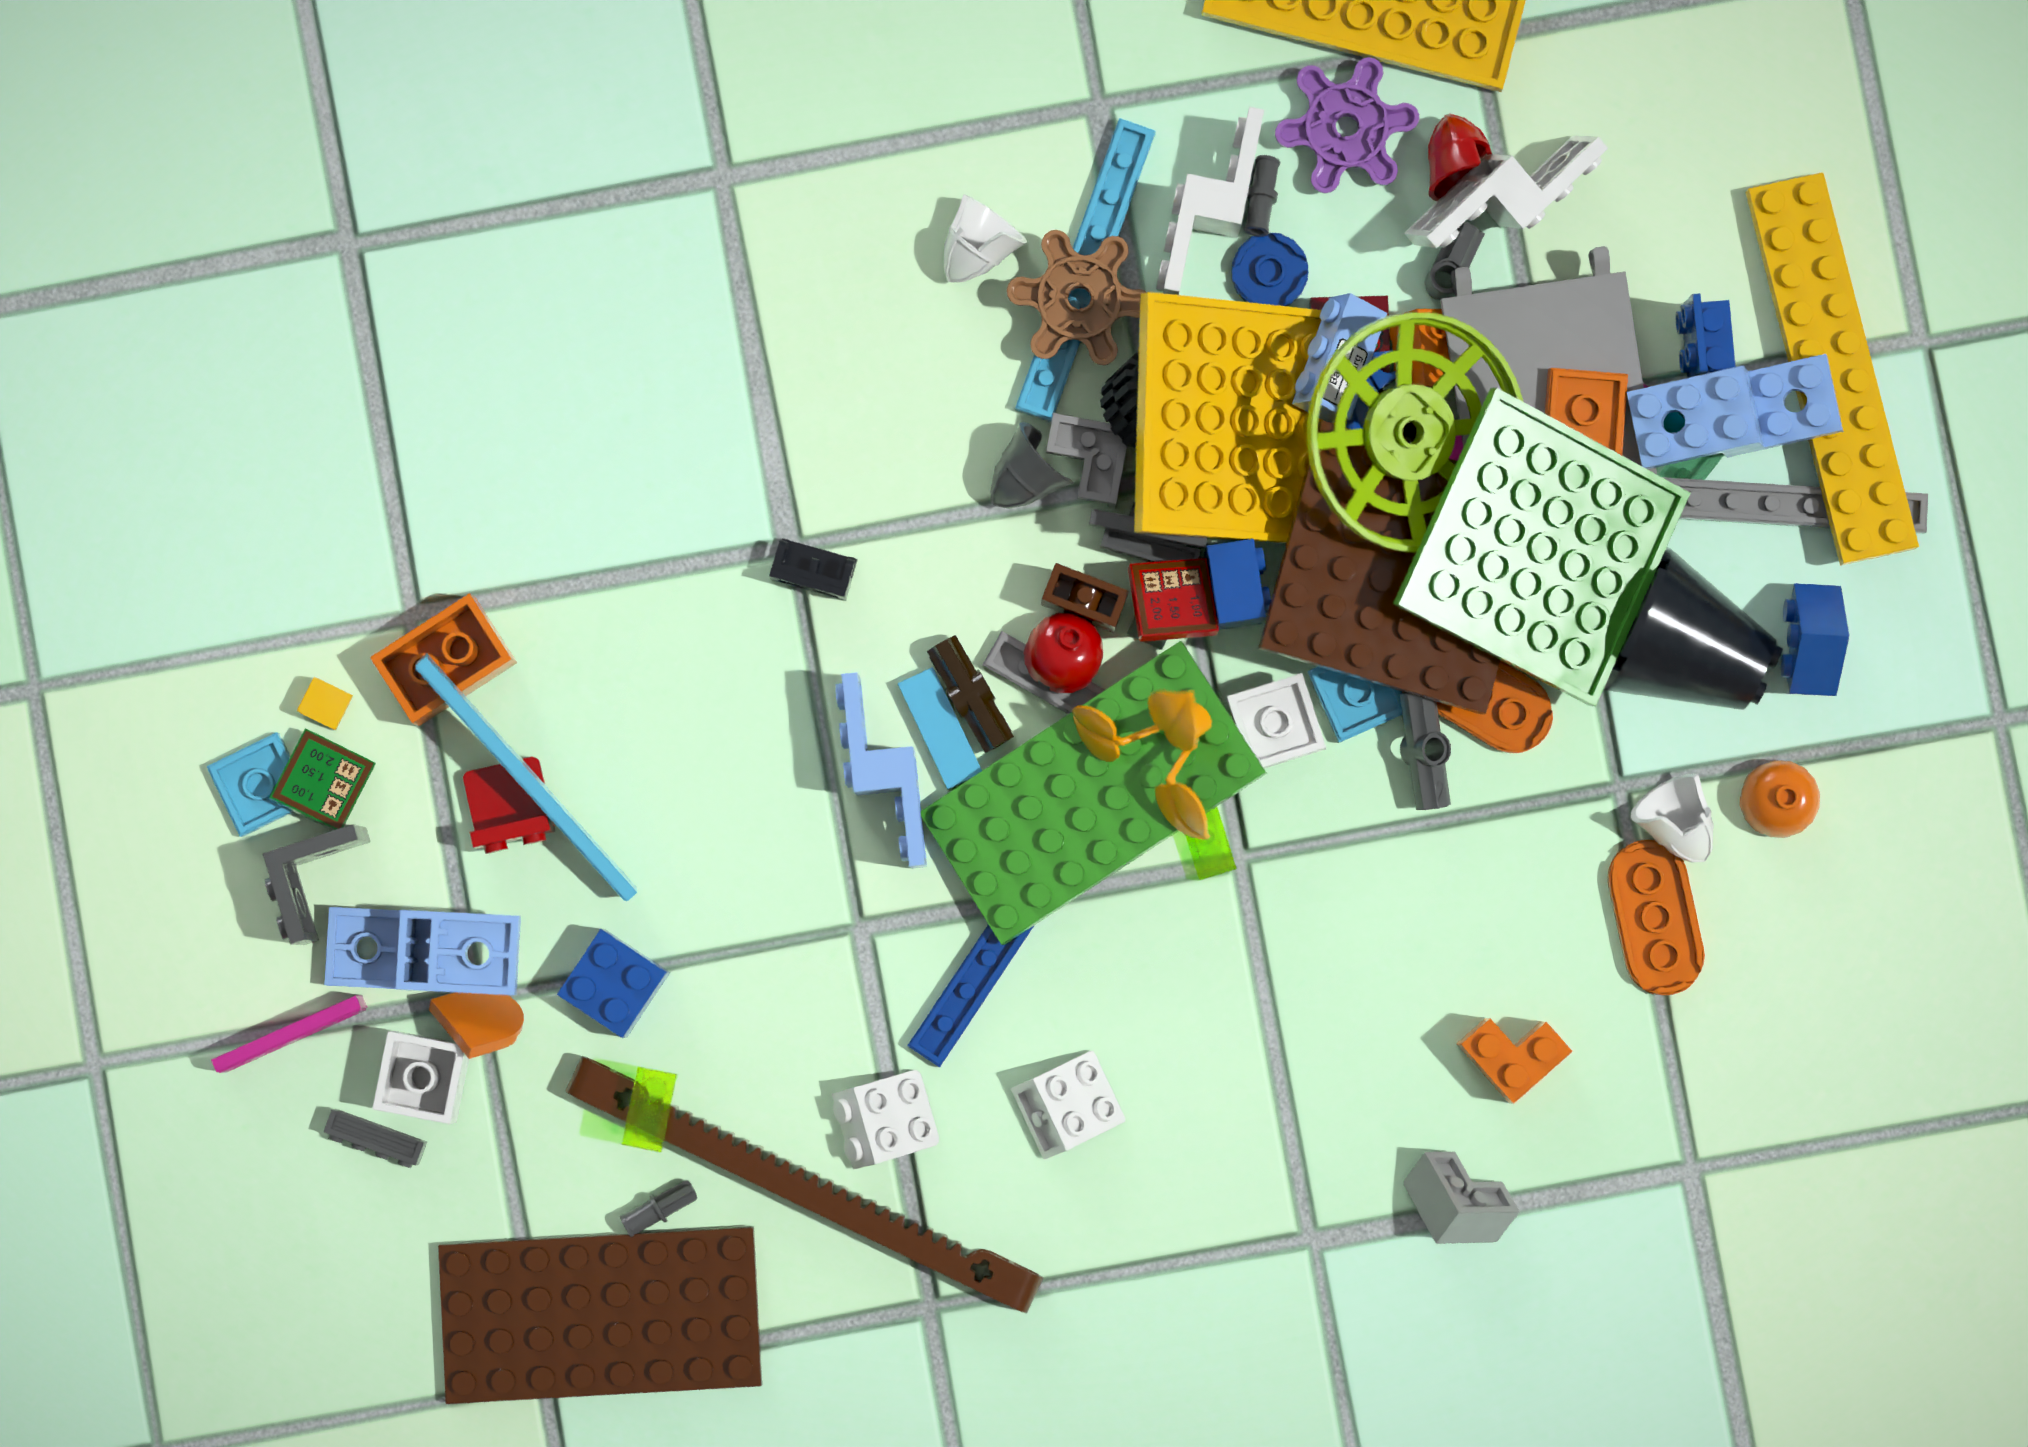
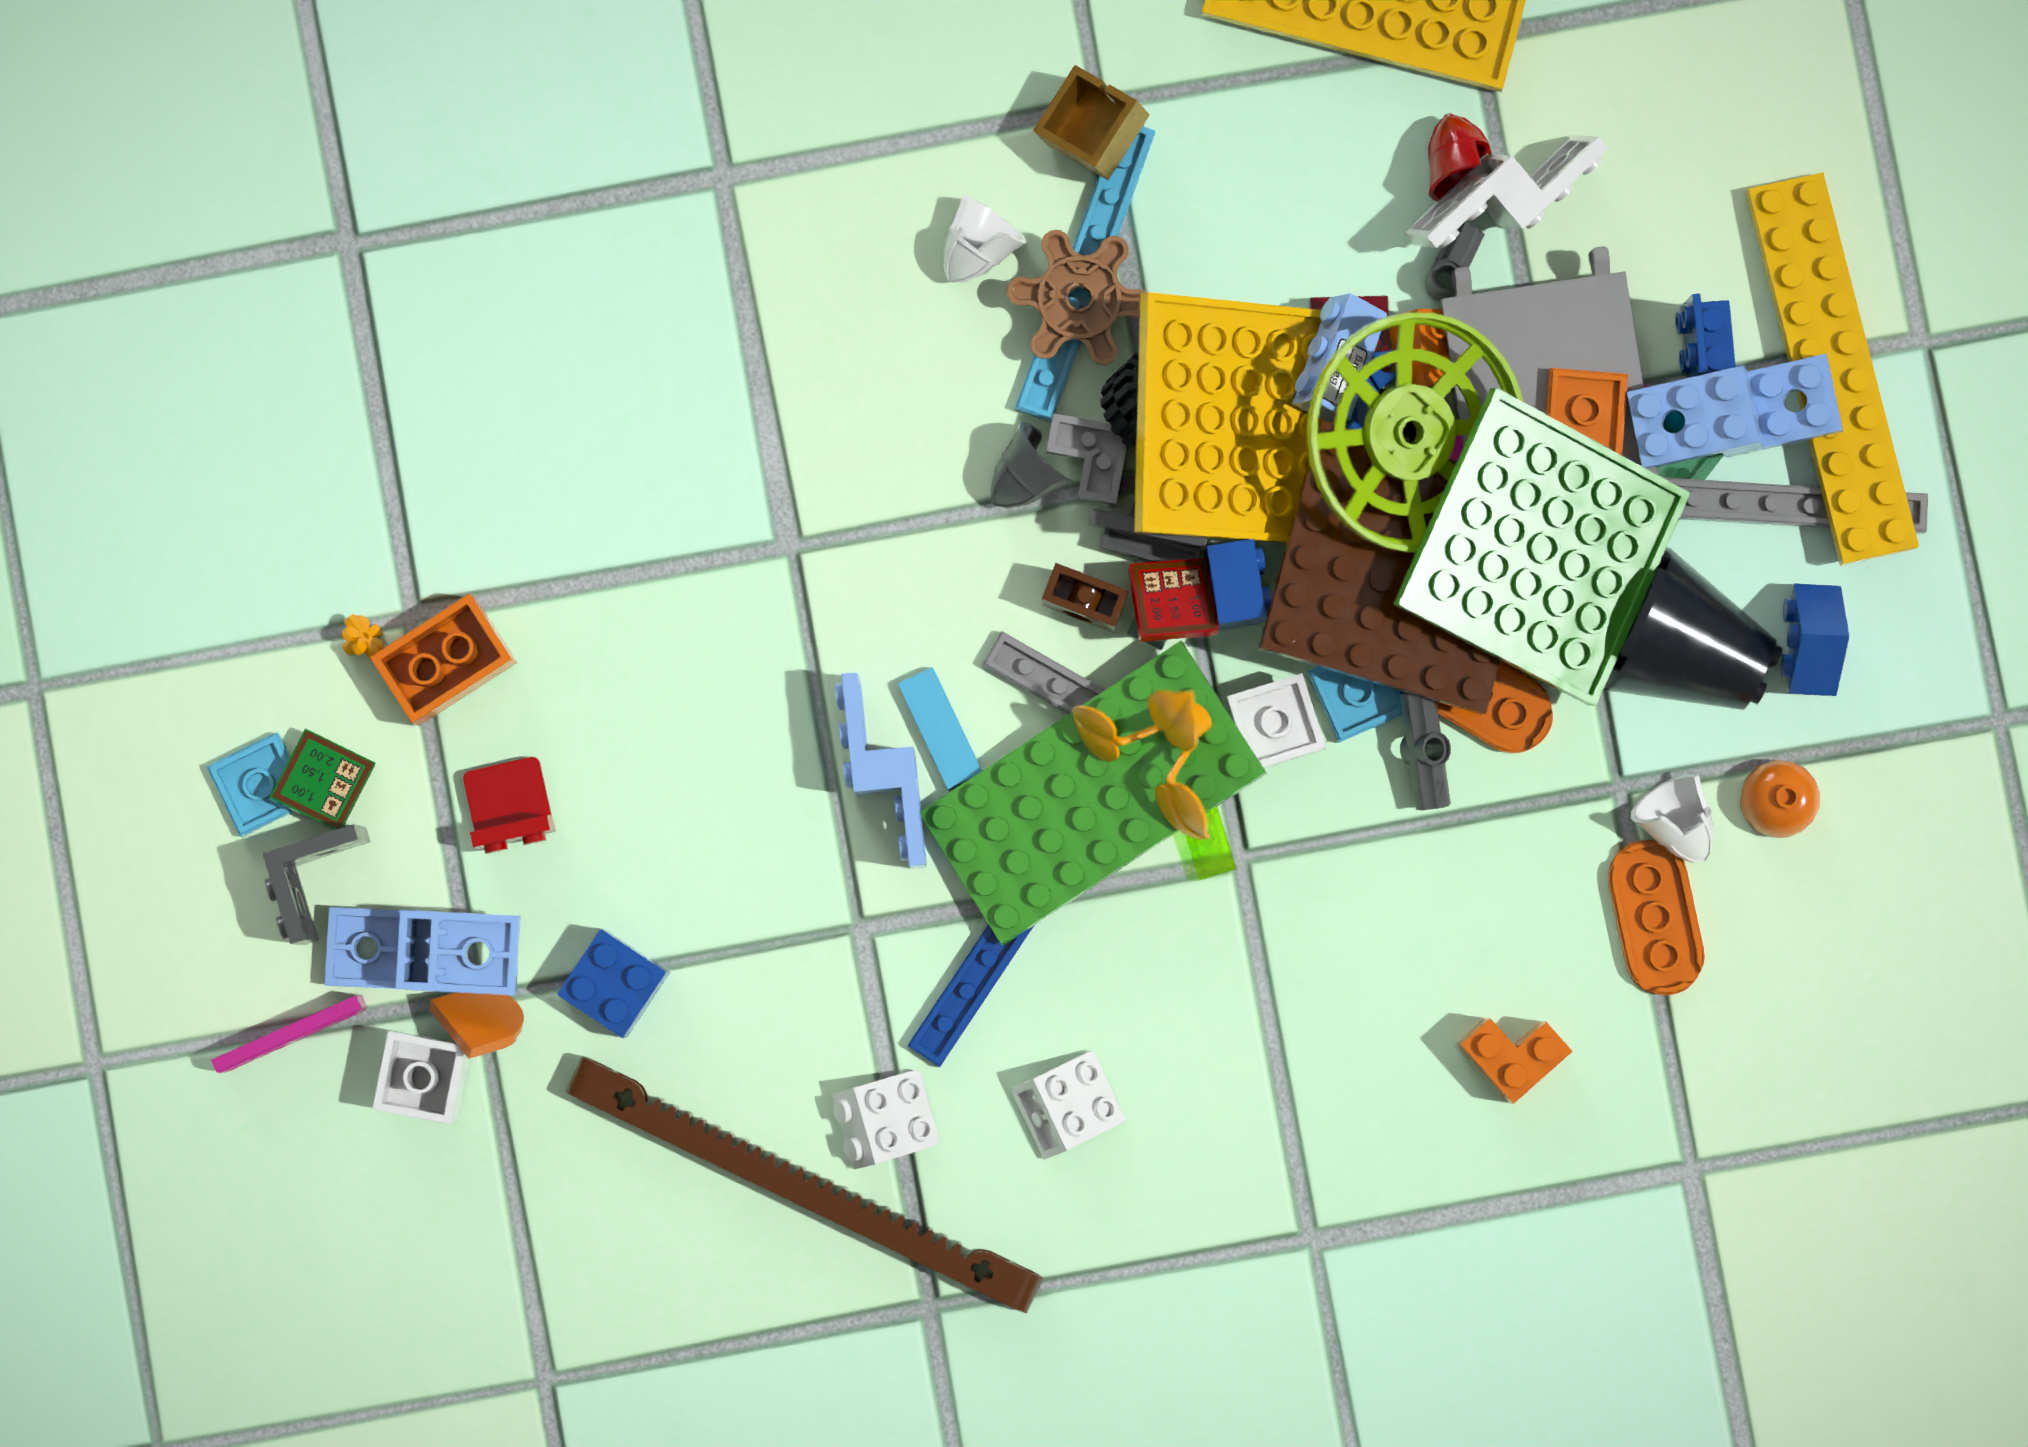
yellow slope [297,677,353,730] -> none
dark grey piece [323,1108,428,1168] -> none
medium azure tile [415,653,638,901] -> none
reddish brown plate [438,1227,763,1404] -> none
dark grey axle [619,1180,698,1237] -> none
clear neon green plate [622,1066,678,1153] -> none
black hinge [769,538,858,601] -> none
dark brown piece [927,635,1014,754] -> none
red cylinder [1024,613,1103,693] -> none
white bracket [1156,106,1265,295] -> none
blue tile [1231,233,1309,306] -> none
dark grey pin [1244,155,1280,237] -> none
medium lavender plate [1275,57,1419,194] -> none
light grey panel [1403,1152,1520,1244] -> none
none -> light orange plant [342,614,385,660]
none -> pearl gold piece [1033,65,1150,180]

